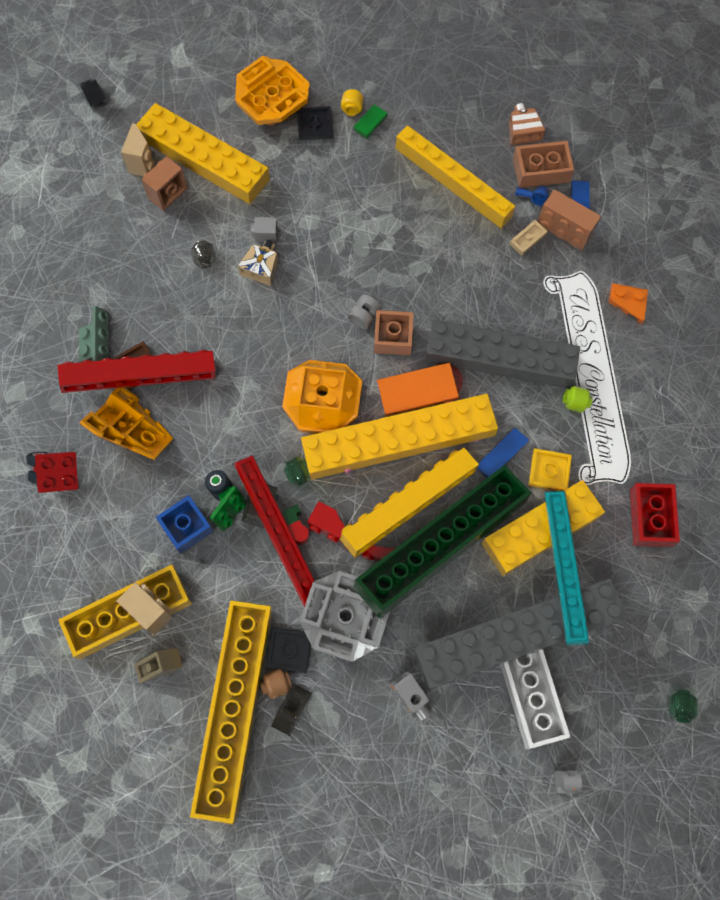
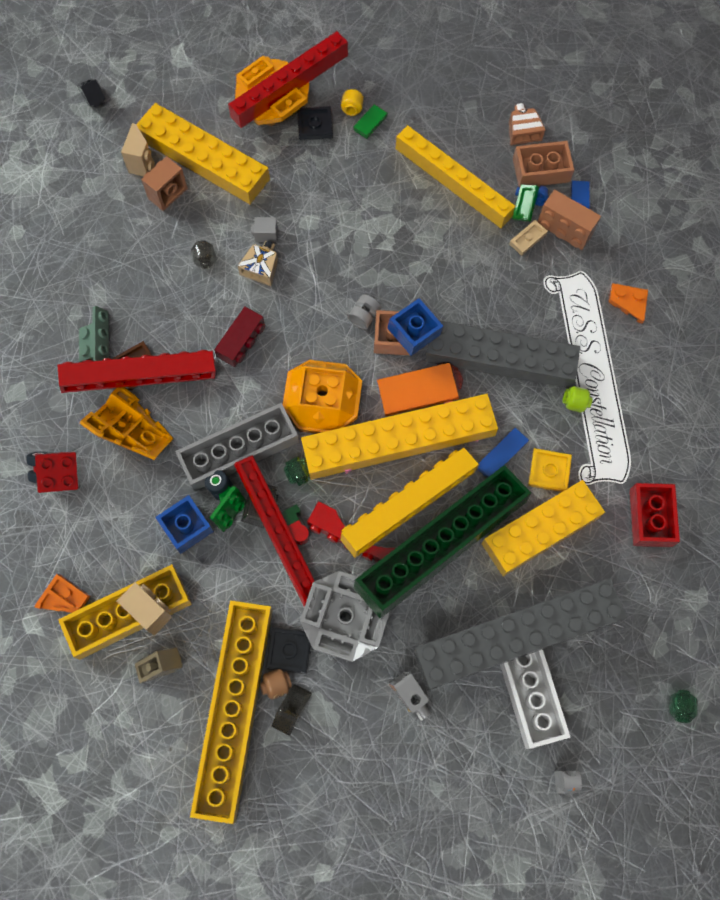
teal tile [544,491,589,645] -> none
none -> orange wing [34,574,91,613]
none -> light grey brick [175,403,299,491]
none -> dark red brick [214,306,265,367]
none -> red brick [228,31,348,128]
none -> blue brick [387,298,443,356]
none -> tile [512,184,539,222]

